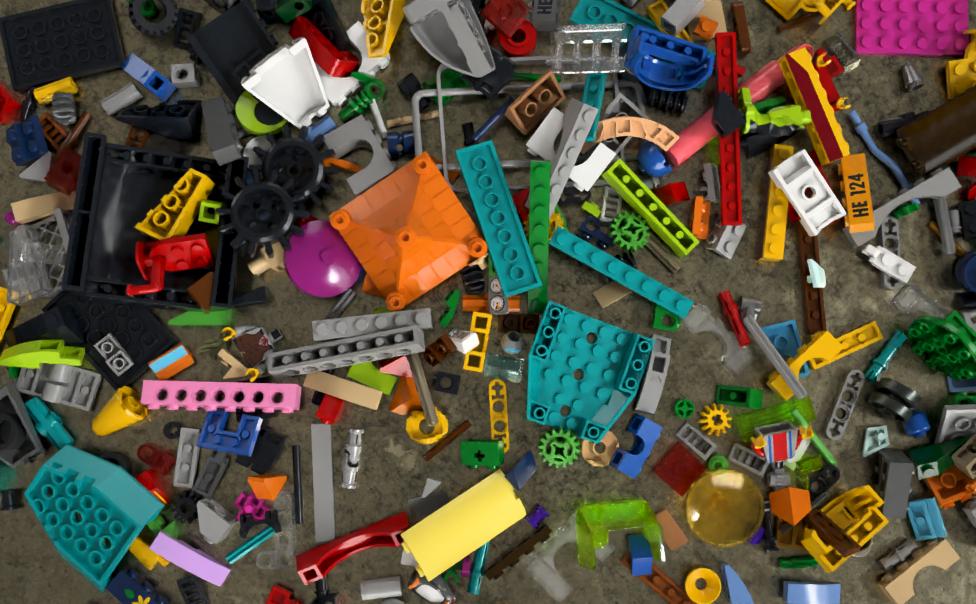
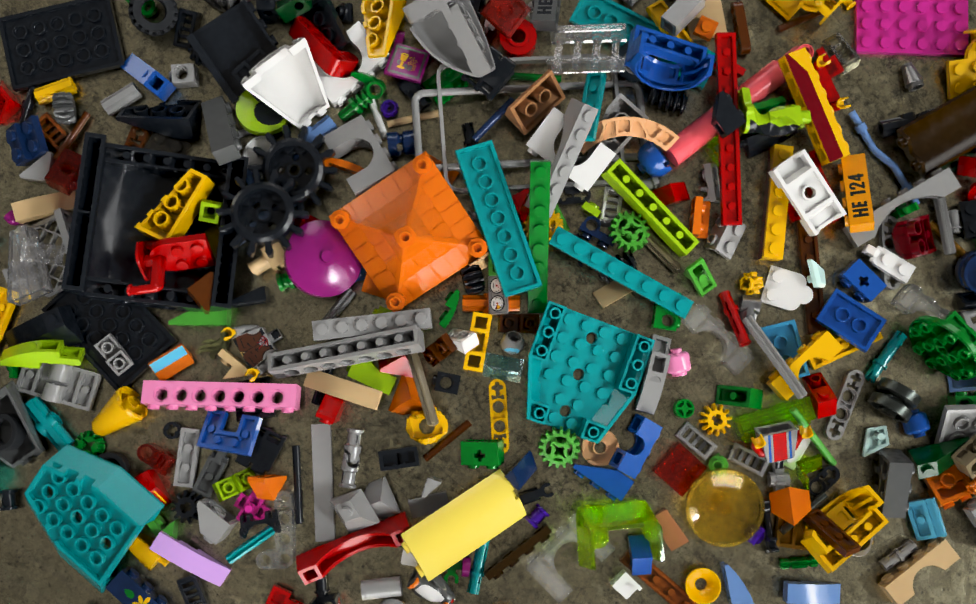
none -> green gear [74,431,105,456]
none -> lime slope [212,467,255,502]
none -> green wheel [276,272,296,292]
none -> light grey slope [330,488,380,533]
none -> black plate [335,2,353,24]
none -> light grey slope [363,476,401,519]
none -> black brick [378,445,421,471]
none -> dark purple plate [380,99,398,118]
none -> magenta flag [384,30,431,84]
none -> black bar [518,482,554,506]
none -> blue slope [571,463,634,501]
none -> white panel [610,569,642,599]
none -> bright pink head [667,348,691,377]
none -> bright green slope [683,257,717,297]
none -> yellow gear [739,272,764,295]
none -> white plate [760,265,813,311]
none -> red slope [802,372,837,419]
none -> blue plate [814,288,887,353]
none -> blue brick [837,258,887,303]
none -> dark red slope [892,214,937,260]

